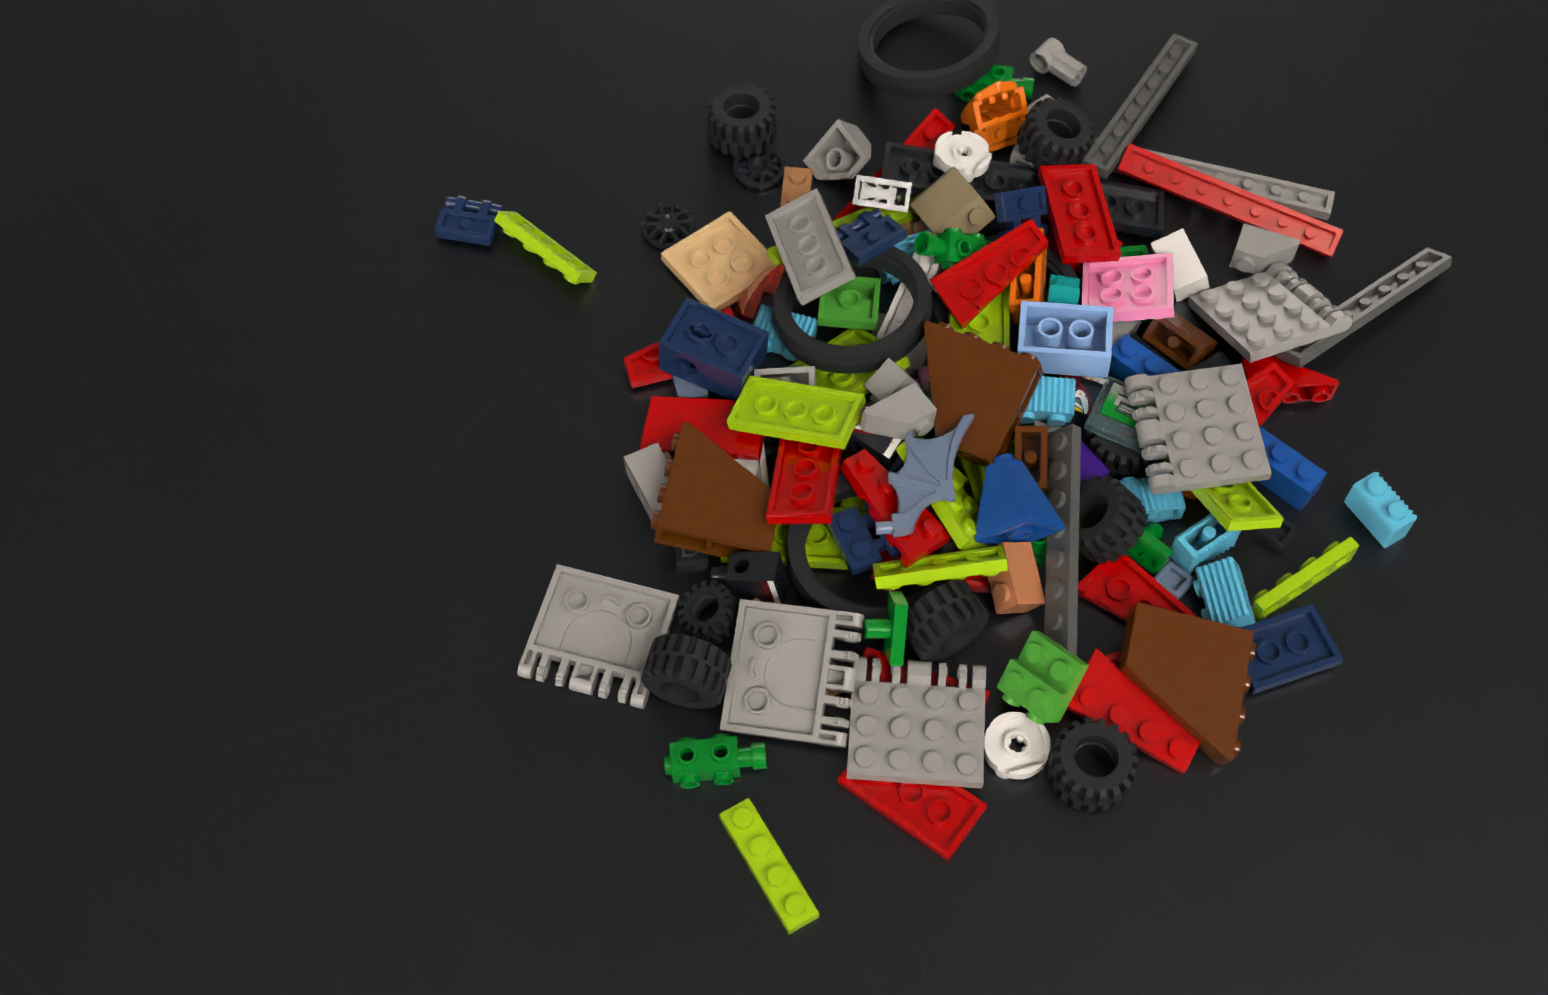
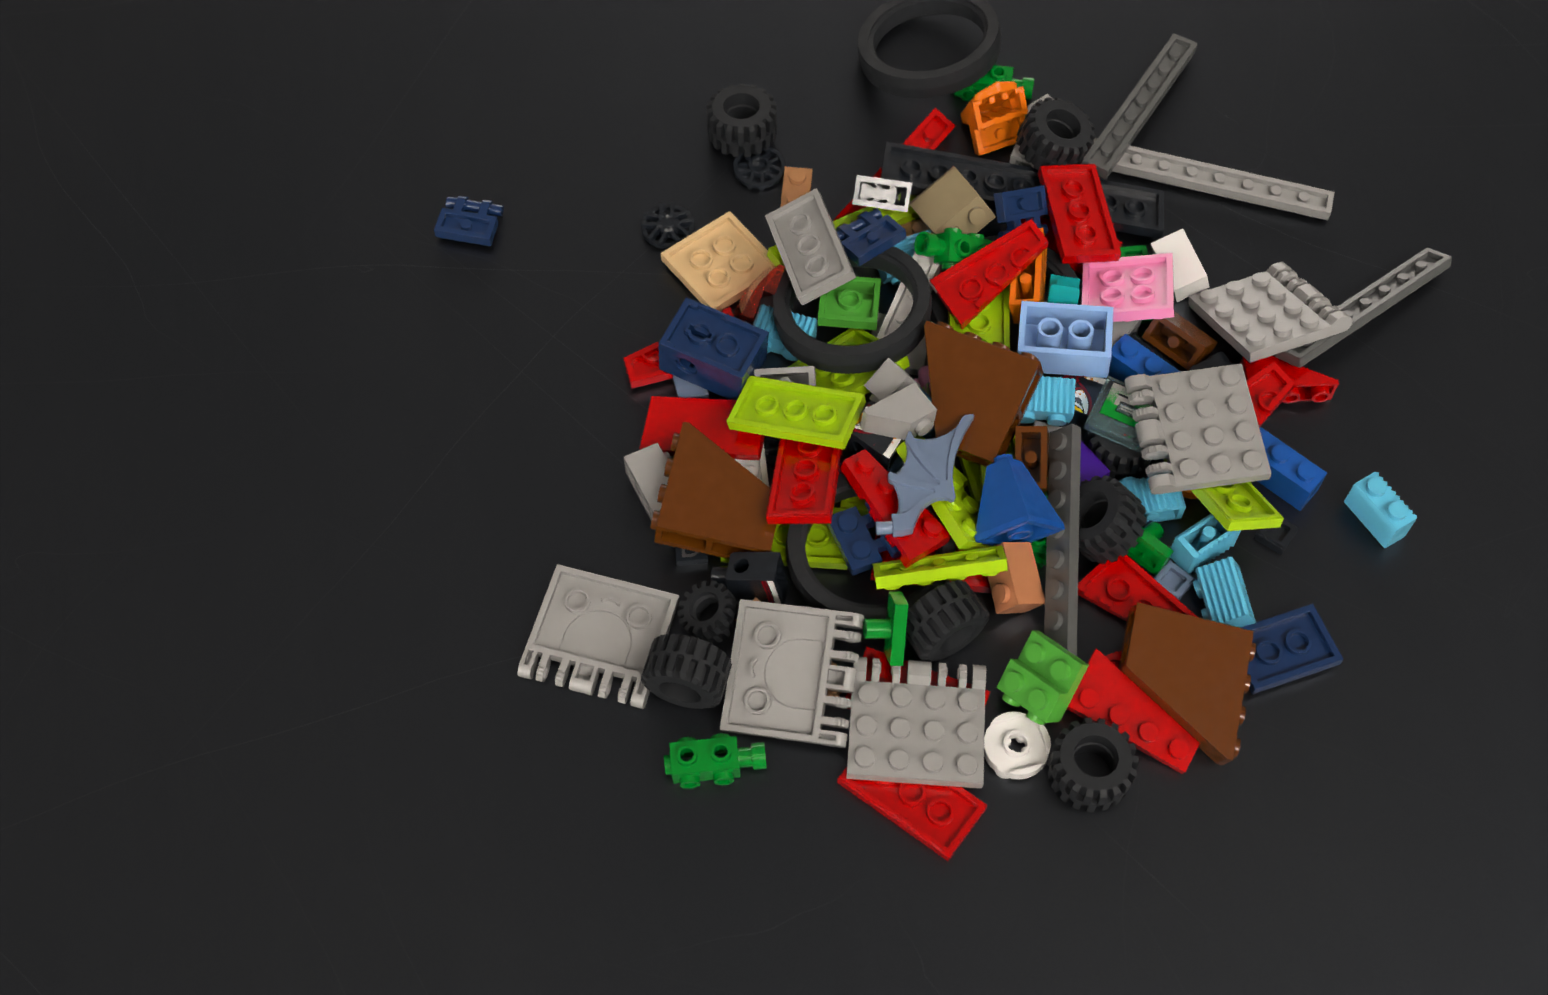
lime plate [494,211,597,285] -> none
lime plate [719,798,819,934] -> none
light grey slope [803,119,872,180] -> none
white plate [933,131,992,182] -> none
light grey piece [1030,38,1087,87] -> none
plate [1117,143,1344,258] -> none
light grey slope [1229,223,1300,274] -> none
lime plate [1251,536,1359,622] -> none

